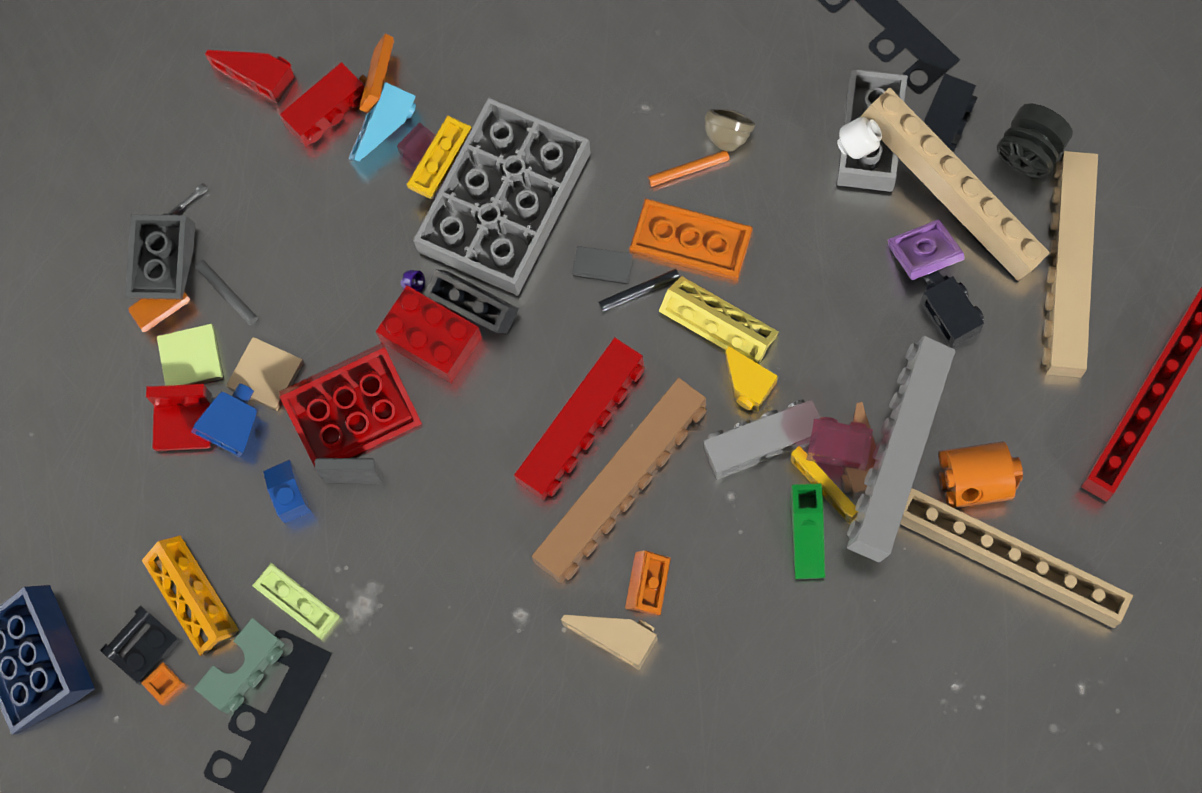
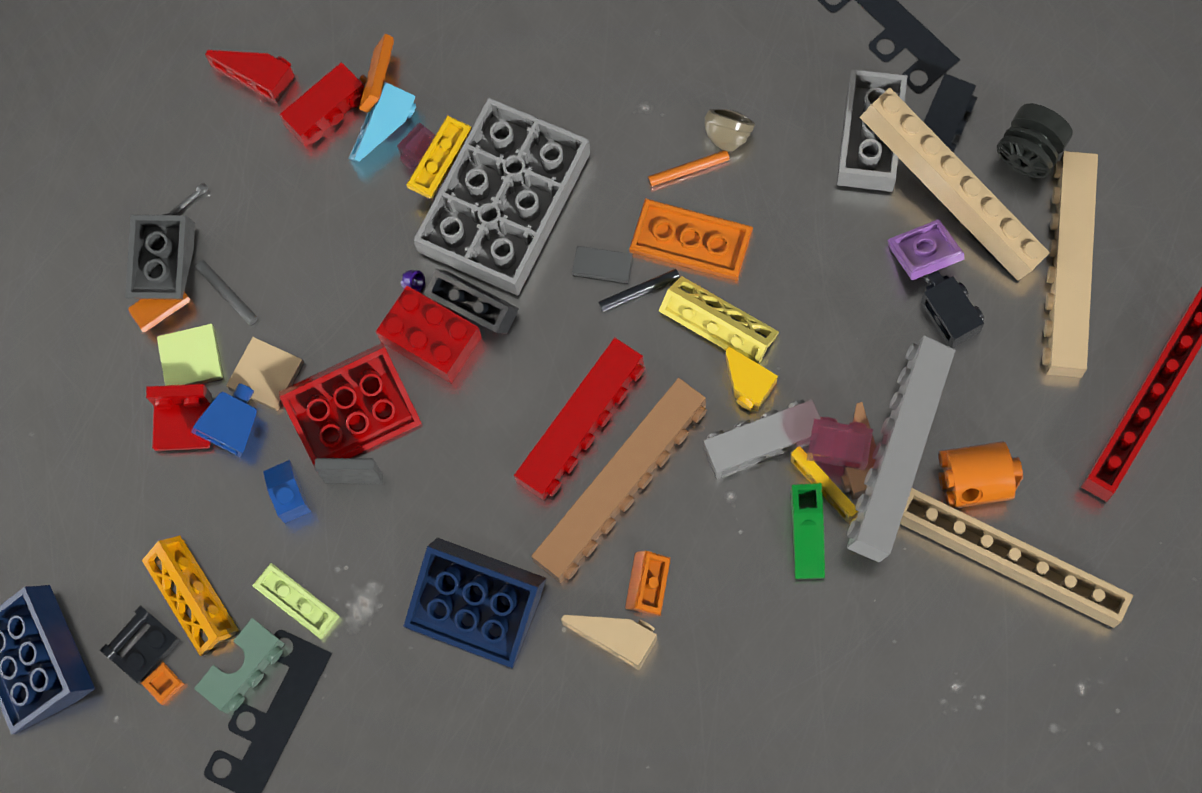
white head [837,117,882,159] -> none
none -> dark blue slope [403,538,546,668]

